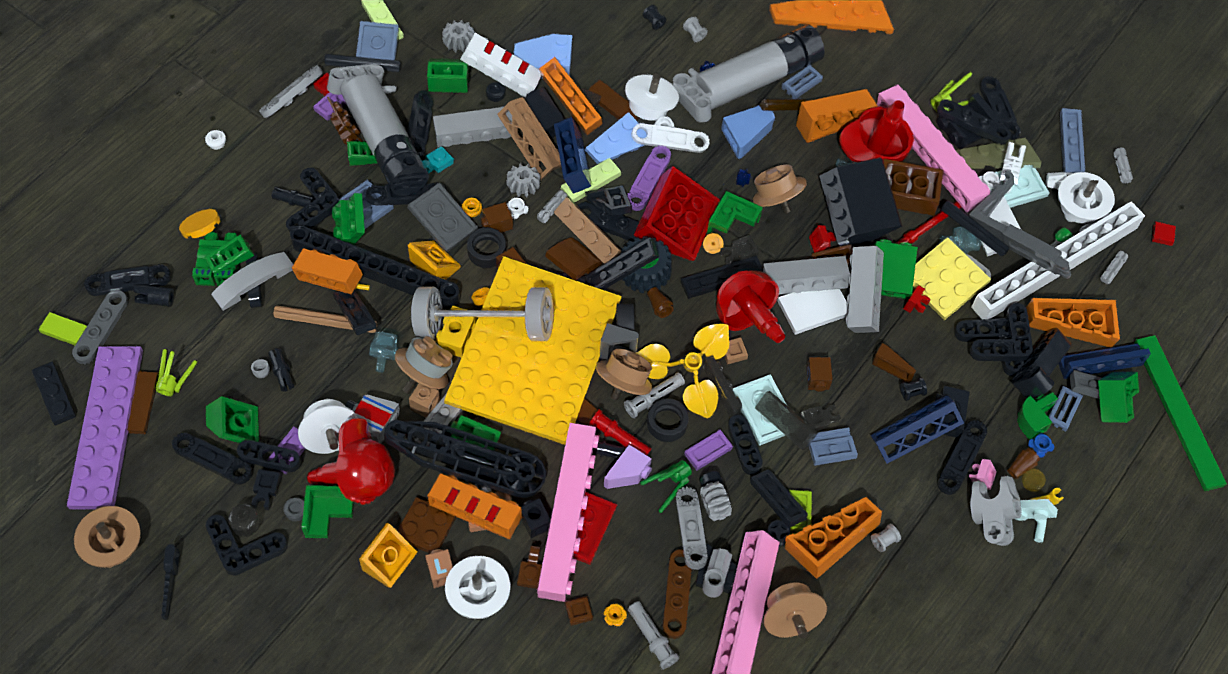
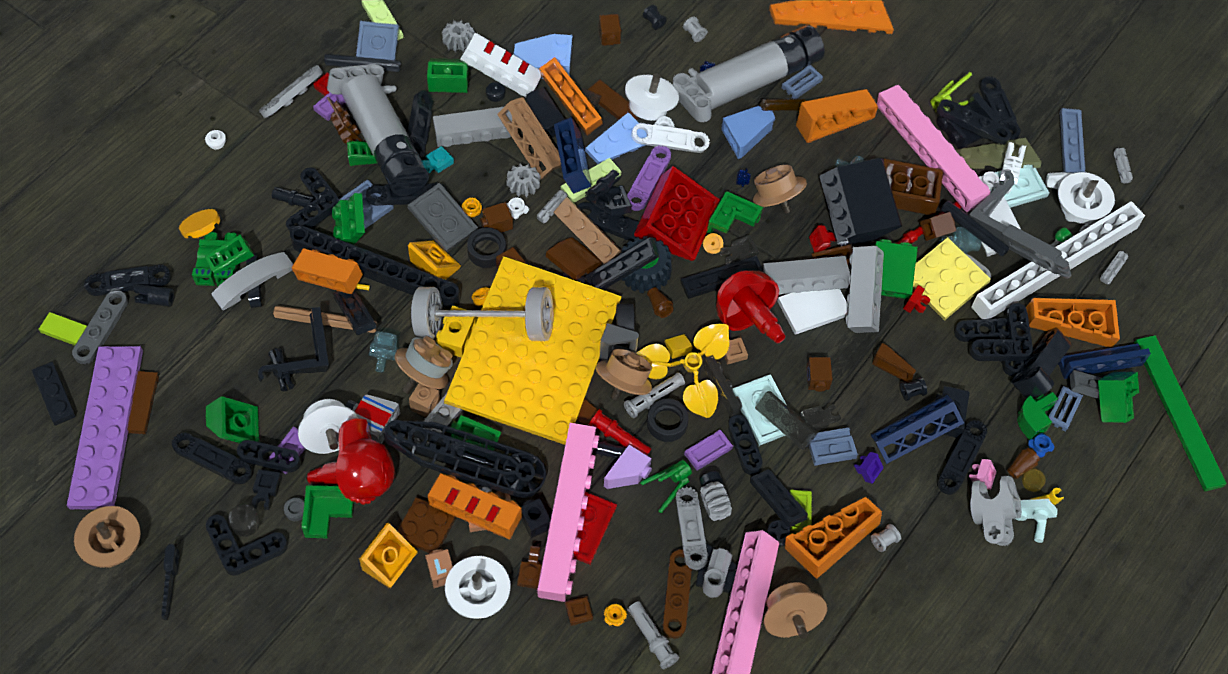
lime plant [156,349,197,396] -> none
light grey hinge [251,359,270,378] -> none
red piece [840,100,914,163] -> none
red tile [1152,222,1176,246] -> none
none -> black hinge [258,307,329,382]
none -> black pin [587,170,620,201]
none -> reddish brown brick [599,14,621,45]
none -> yellow slope [664,334,692,359]
none -> dark purple tile [854,452,884,484]
none -> reddish brown brick [920,212,956,241]

